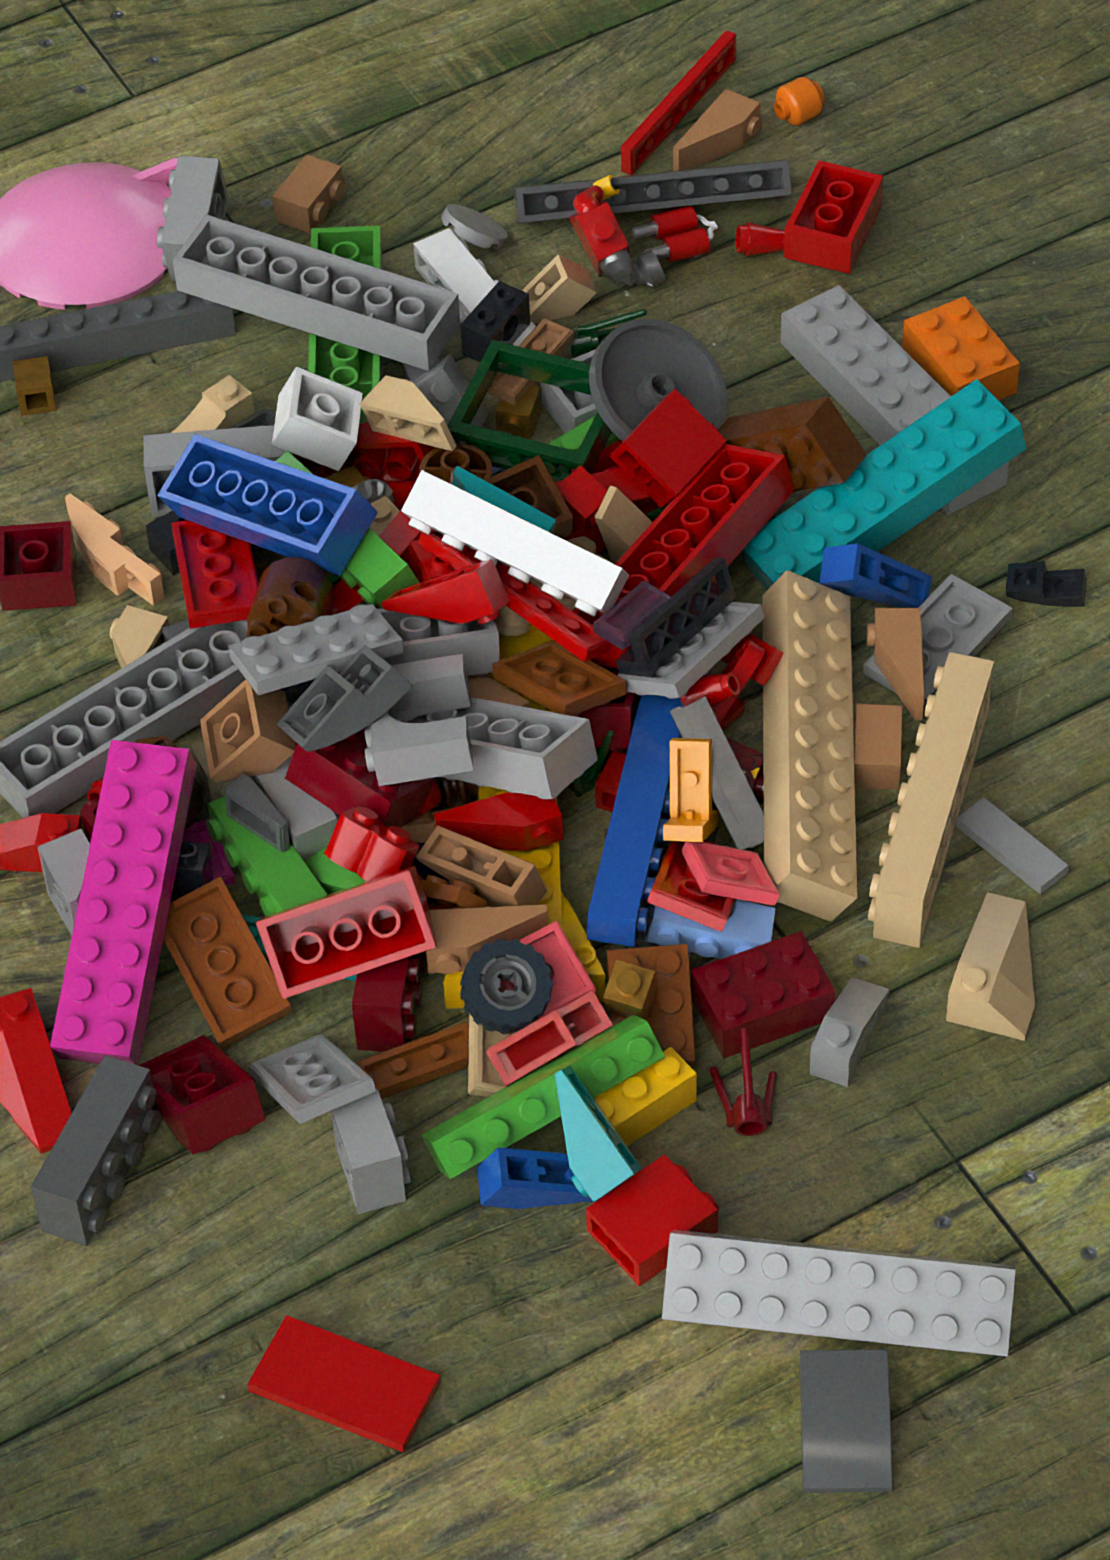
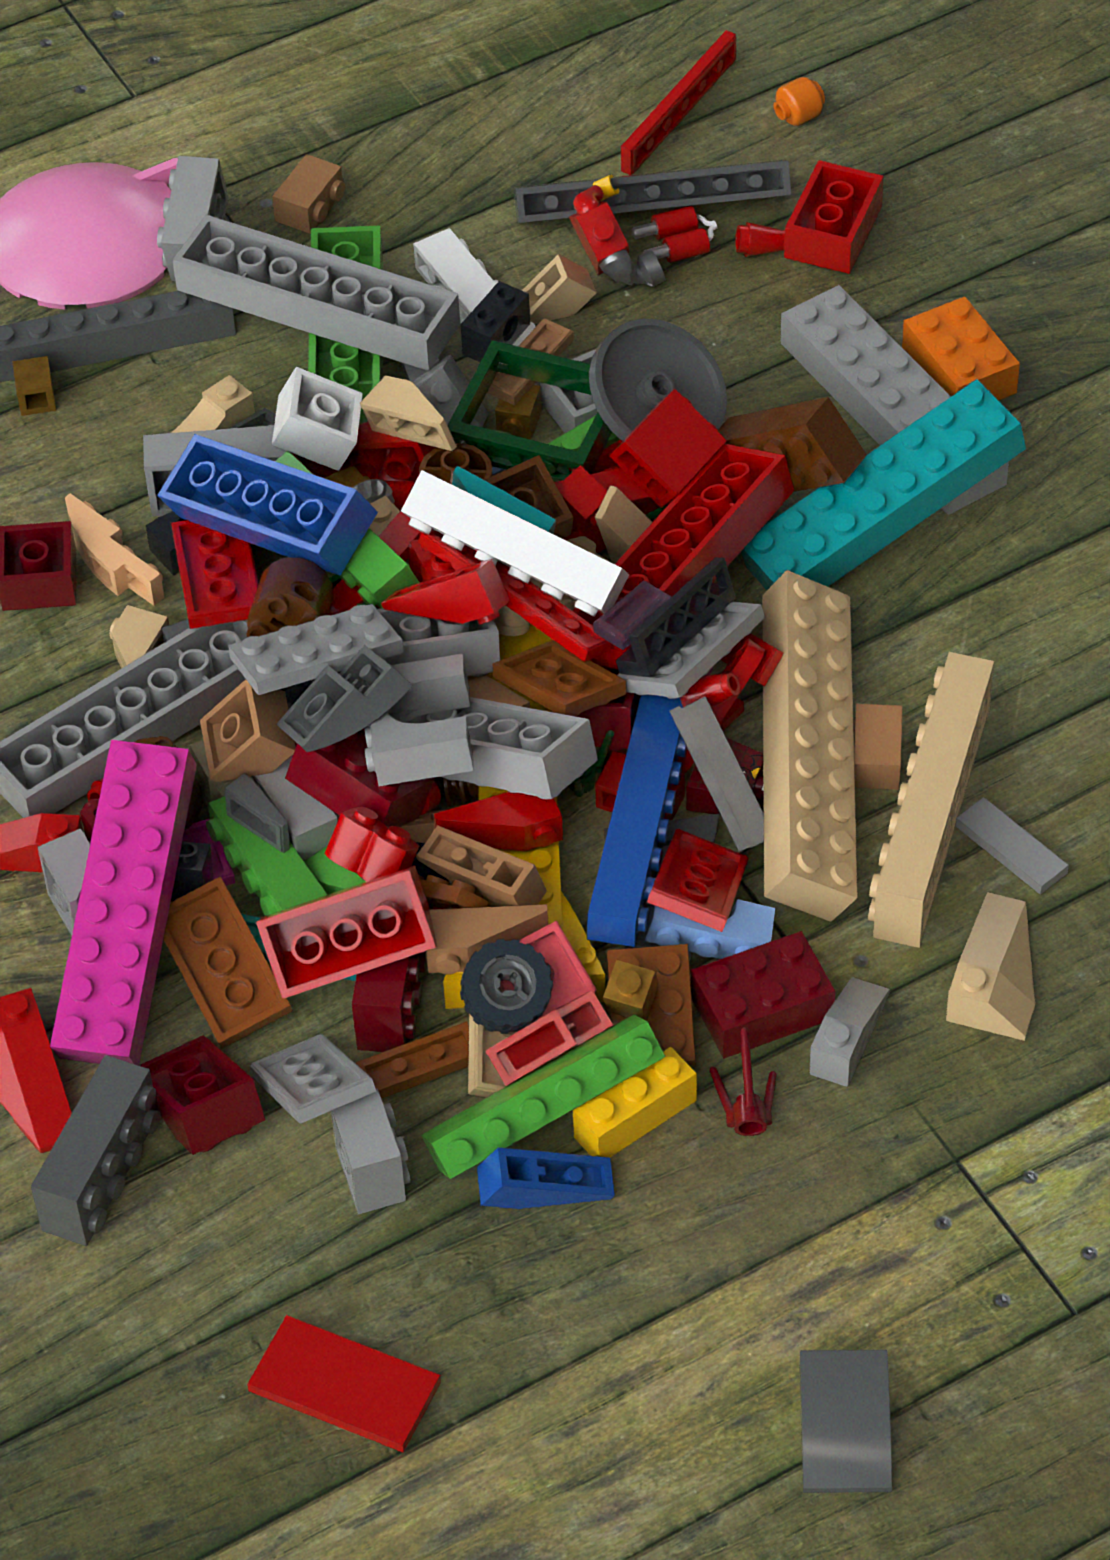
light grey tile [441,204,508,250] -> none
slope [555,1065,642,1202] -> none
dark green plant [570,309,647,357] -> none
red brick [586,1154,719,1287] -> none
light grey brick [662,1230,1016,1357] -> none
light orange bracket [663,738,718,842] -> none
medium nougat slope [673,89,762,171] -> none
coral tile [681,841,780,906] -> none
blue slope [819,543,931,608] -> none
light grey plate [863,574,1013,709] -> none
medium nougat slope [867,608,924,720] -> none
black slope [1006,561,1087,607] -> none

